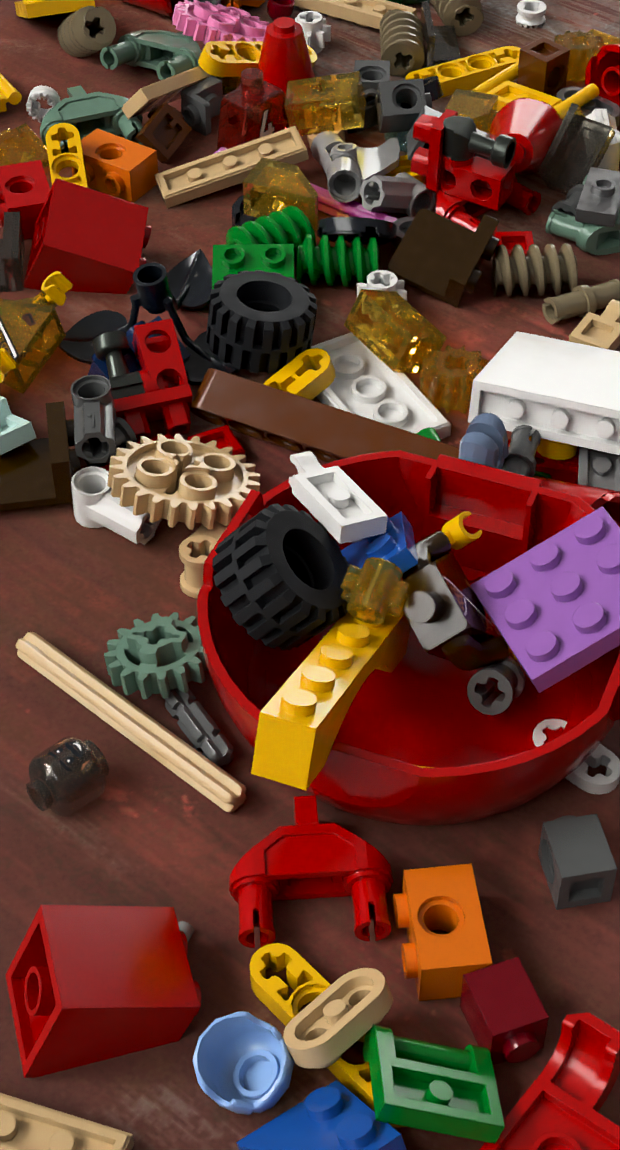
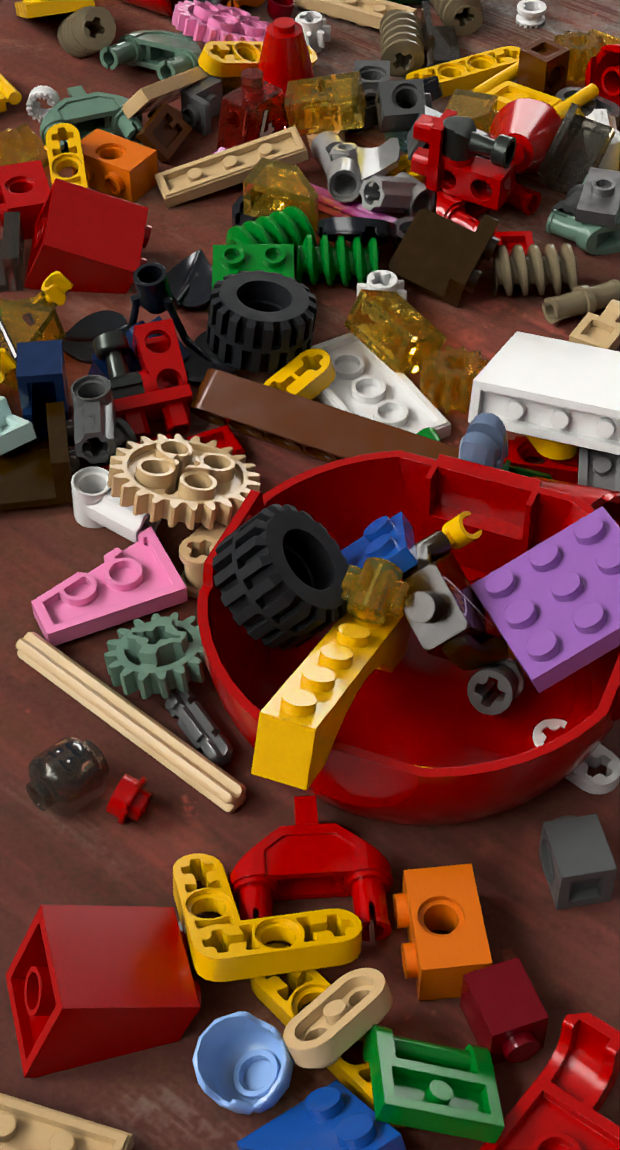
white plate [289,451,388,544] -> none
dark grey pin [501,425,541,477] -> none
none -> dark blue piece [16,340,71,439]
none -> bright pink wing [31,526,188,646]
none -> red plate [106,773,153,825]
none -> yellow beam [173,853,362,982]

